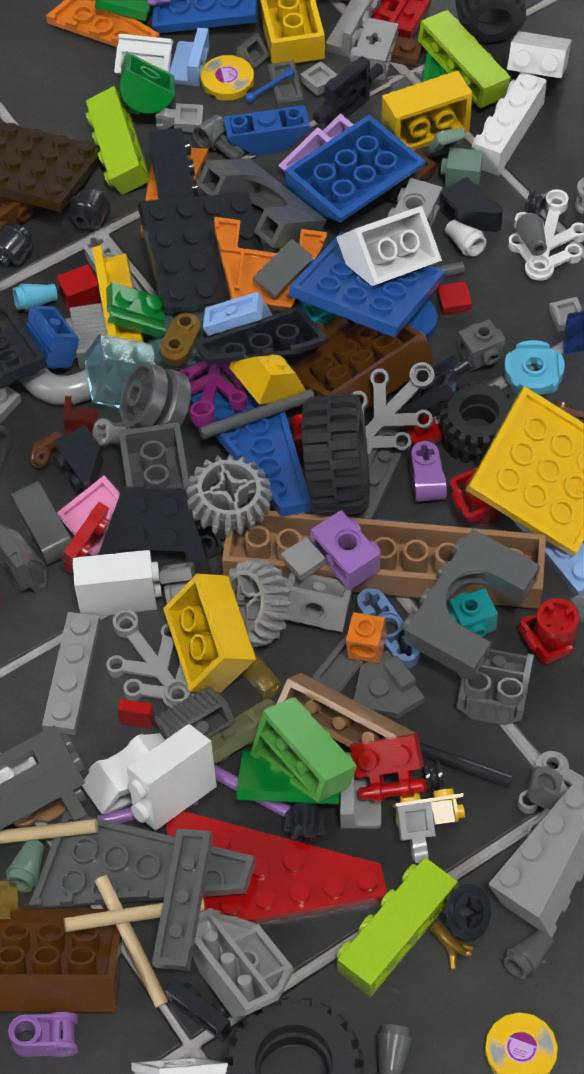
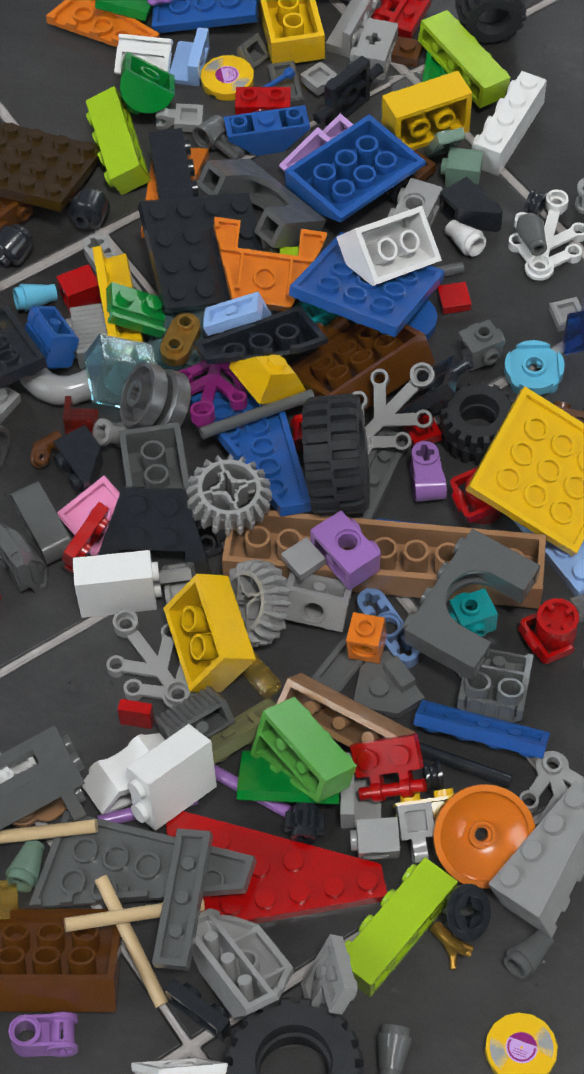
light grey plate [42,612,100,735] -> none
dark grey tile [253,239,314,300] -> none
white brick [507,31,572,78] -> none
dark grey hair [527,766,563,810] -> none
none -> red brick [235,87,291,115]
none -> light grey plate [301,934,358,1015]
none -> light grey brick [350,817,400,860]
none -> blue plate [413,700,550,759]
none -> orange dish [433,784,535,889]

